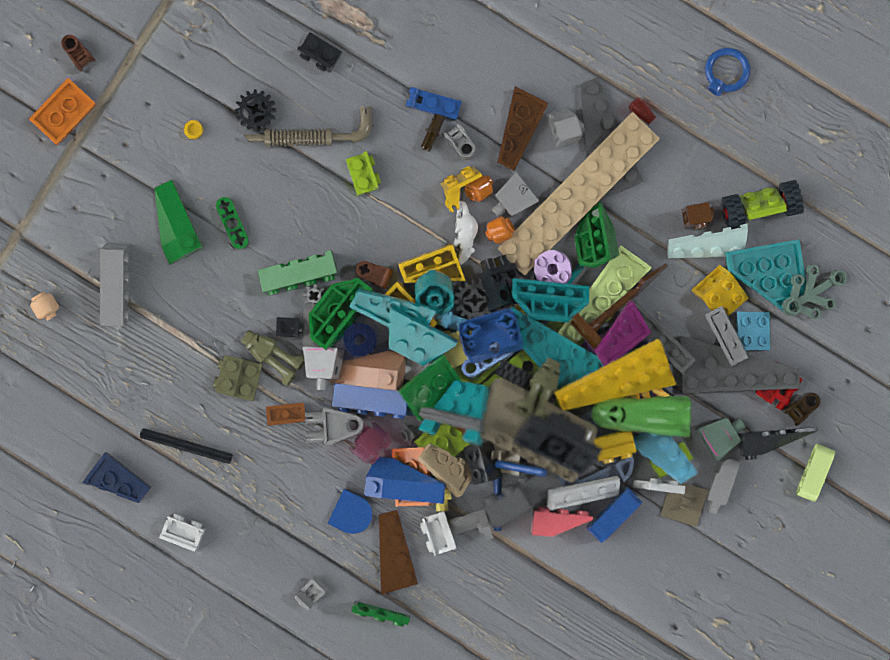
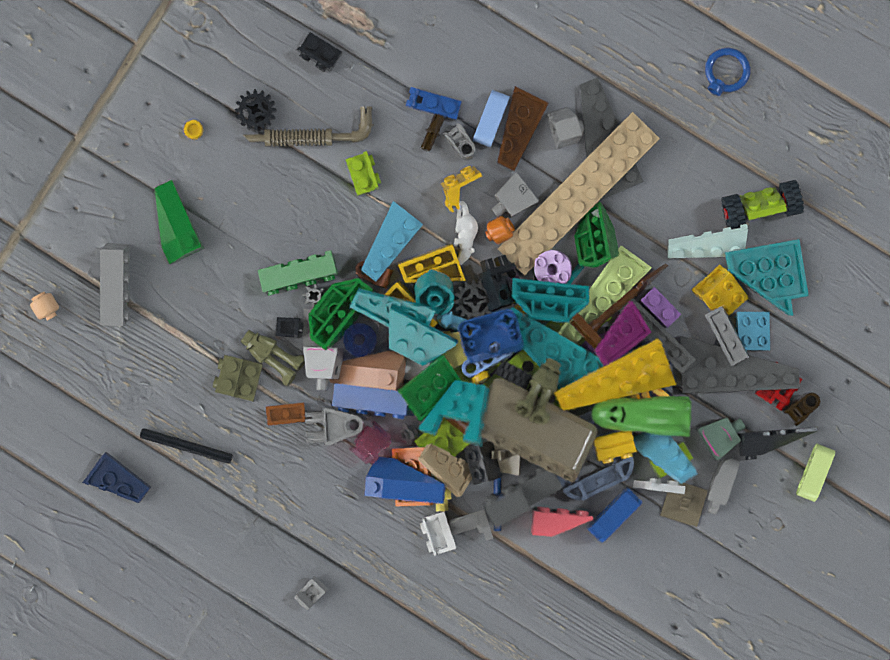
orange plate [29,78,97,146] -> none
copper piece [61,34,96,72] -> none
white hinge [159,513,206,552] -> none
green beam [216,197,249,250] -> none
blue tile [327,489,372,534] -> none
green wing [351,601,411,627] -> none
reddish brown wing [379,510,418,595] -> none
dark grey axle [419,407,485,431] -> none
orange head [464,174,493,202] -> none
blue bar [495,460,547,477] -> none
black brick [513,411,602,476] -> none
white tile [547,476,620,510] -> none
clear red cone [628,97,656,125] -> none
reddish brown brick [681,202,715,230] -> none
sand green plant [782,265,847,319] -> none
none -> medium azure wing [361,201,423,282]
none -> yellow tile [471,370,491,385]
none -> light blue beam [473,90,510,147]
none -> medium lavender brick [638,287,681,329]

